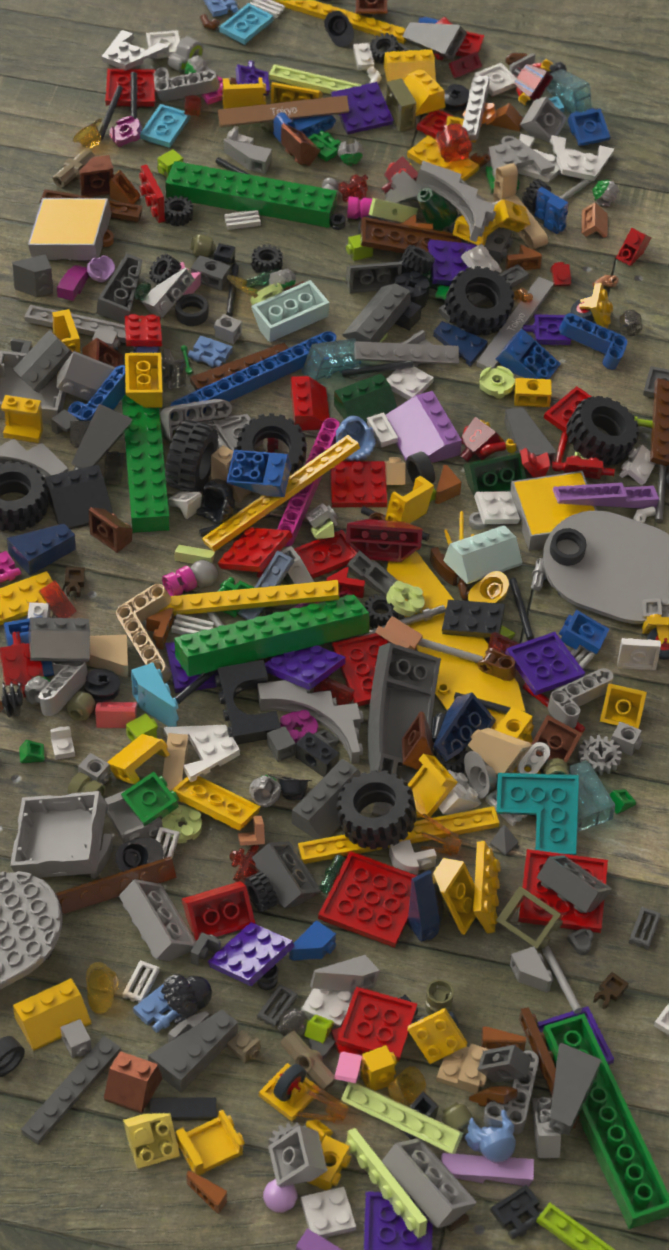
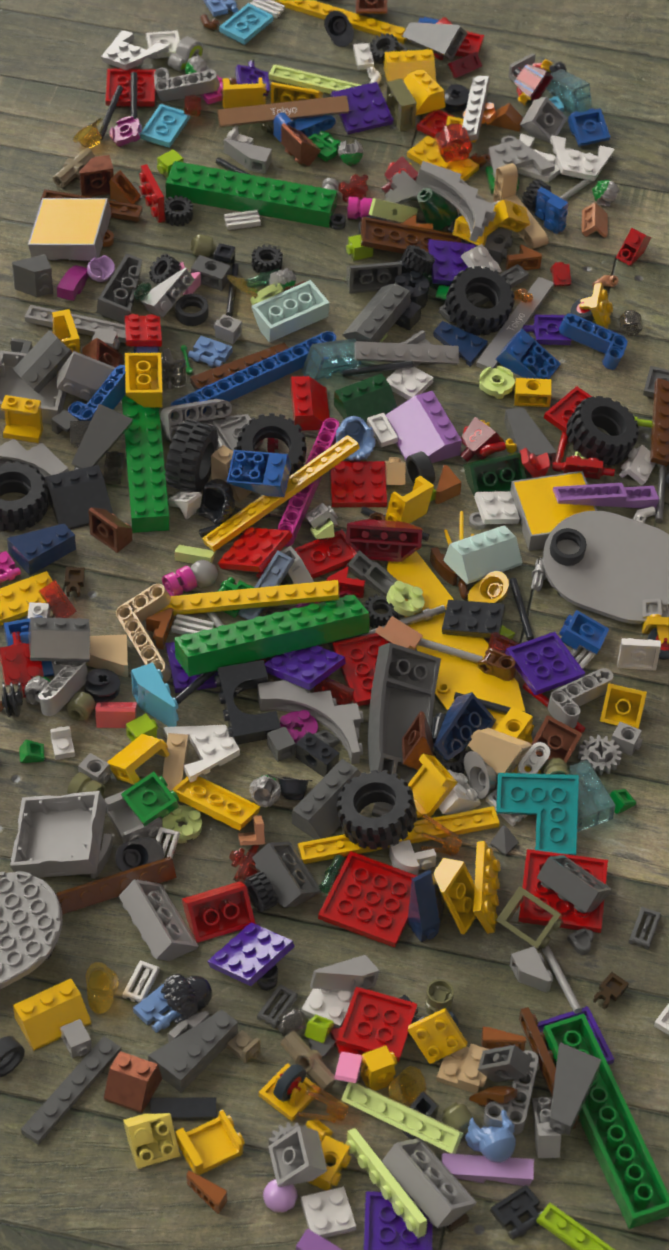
dark grey bracket [191,933,221,966] -> none
blue slope [289,920,336,961] -> none
white plate [474,63,517,97] -> none
reddish brown arm [505,53,527,65] -> none

